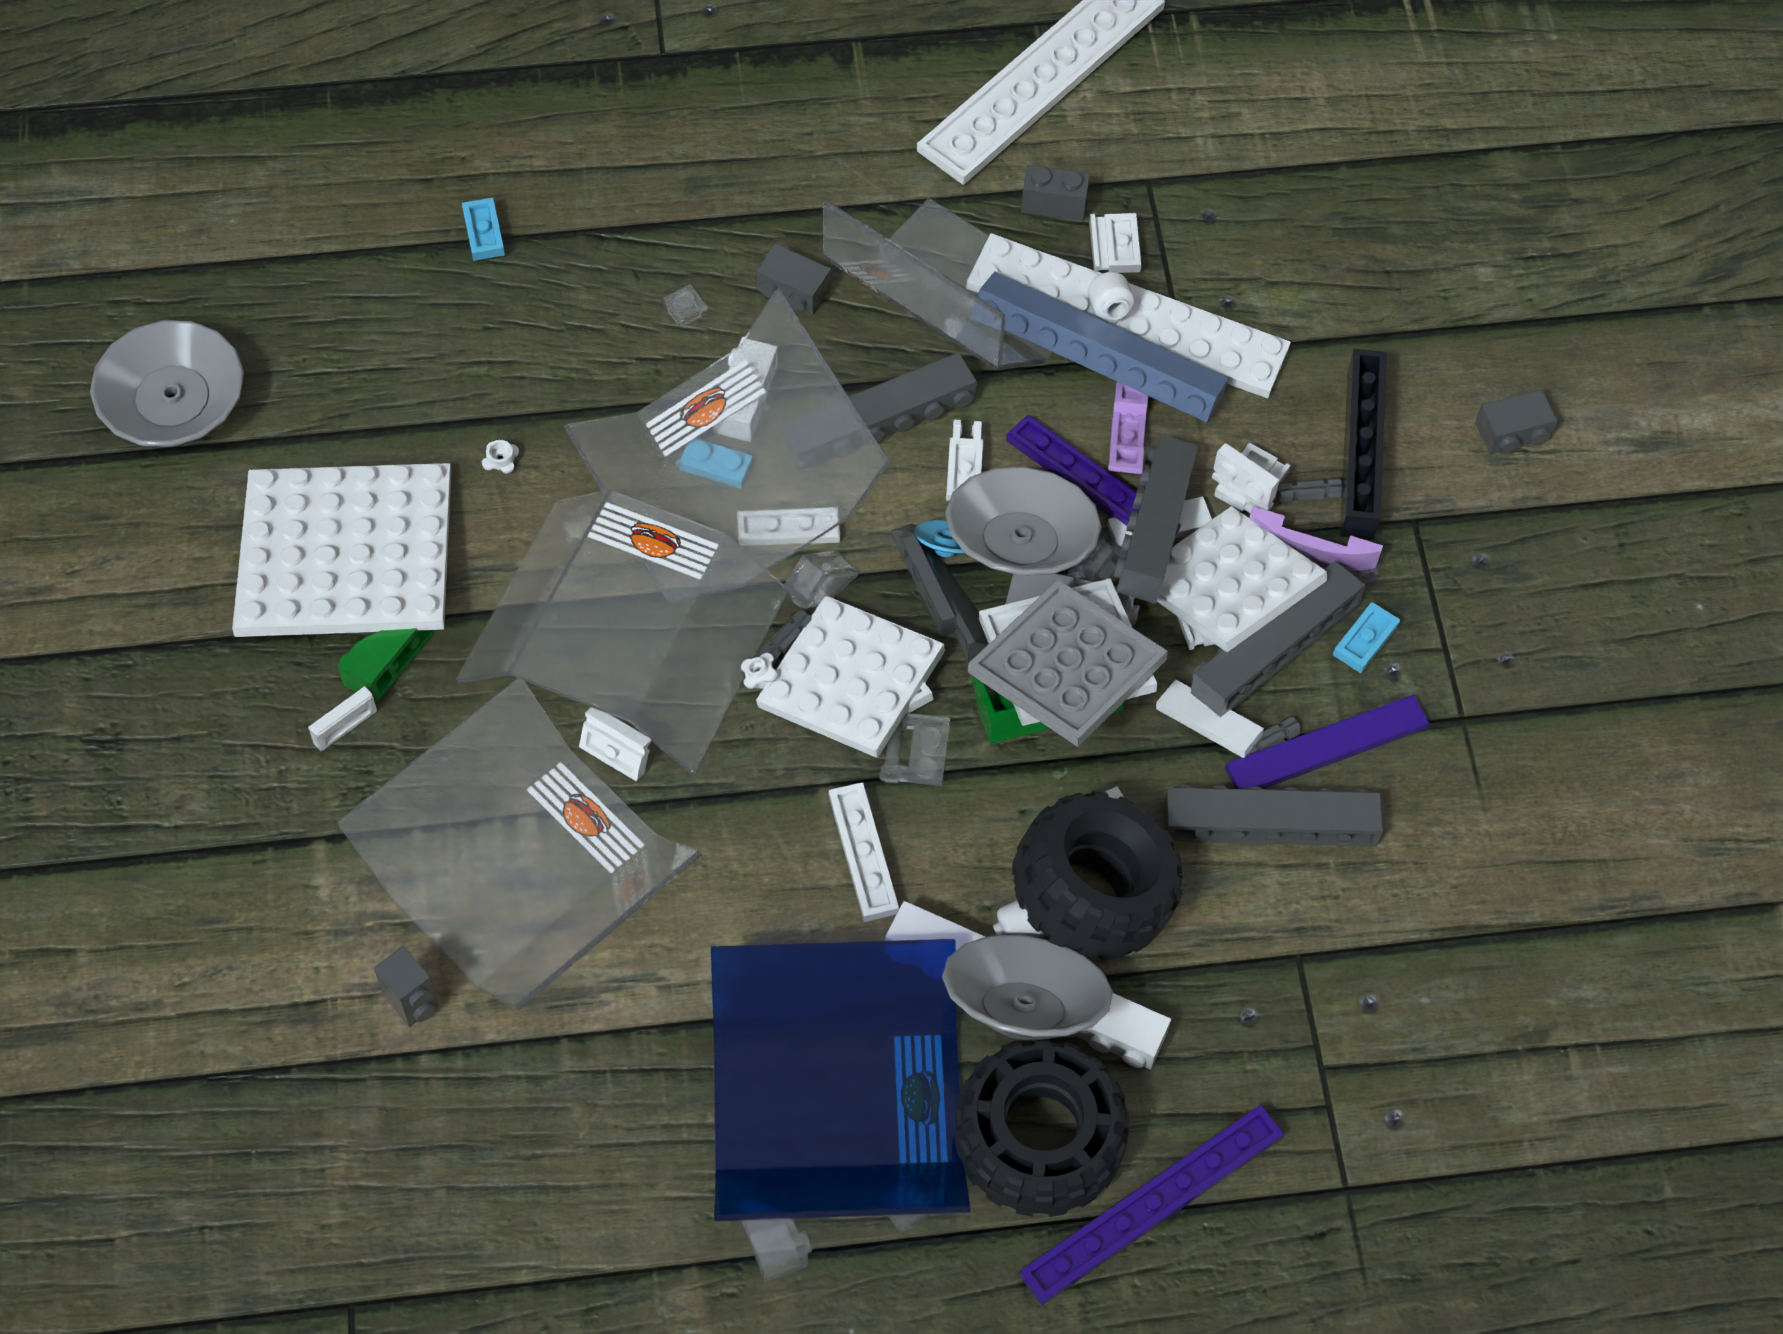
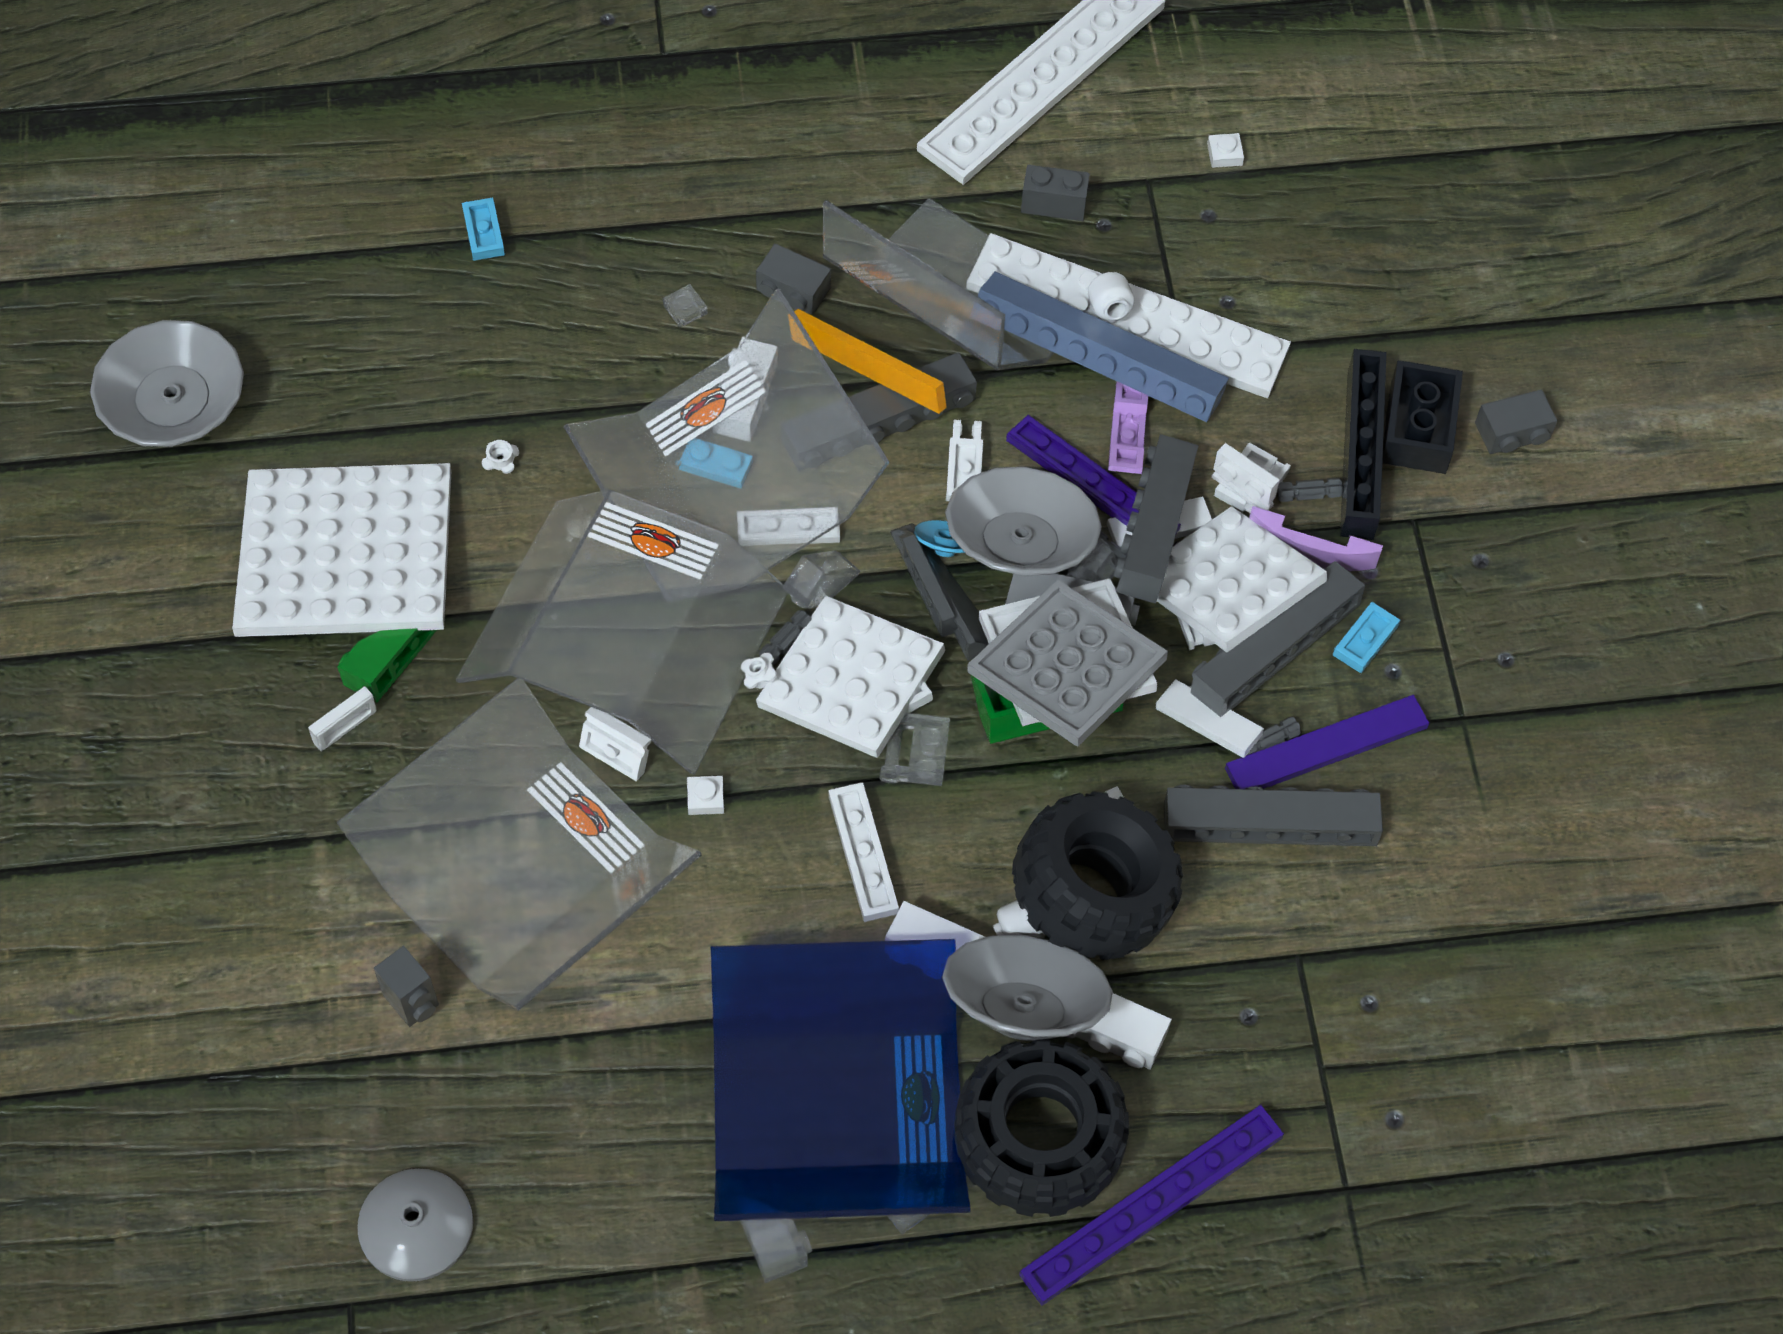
white plate [1089,213,1141,273] -> none
none -> light grey dish [358,1169,473,1281]
none -> white plate [687,776,724,815]
none -> light orange tile [790,309,947,414]
none -> white plate [1207,133,1244,168]
none -> black brick [1382,360,1463,474]

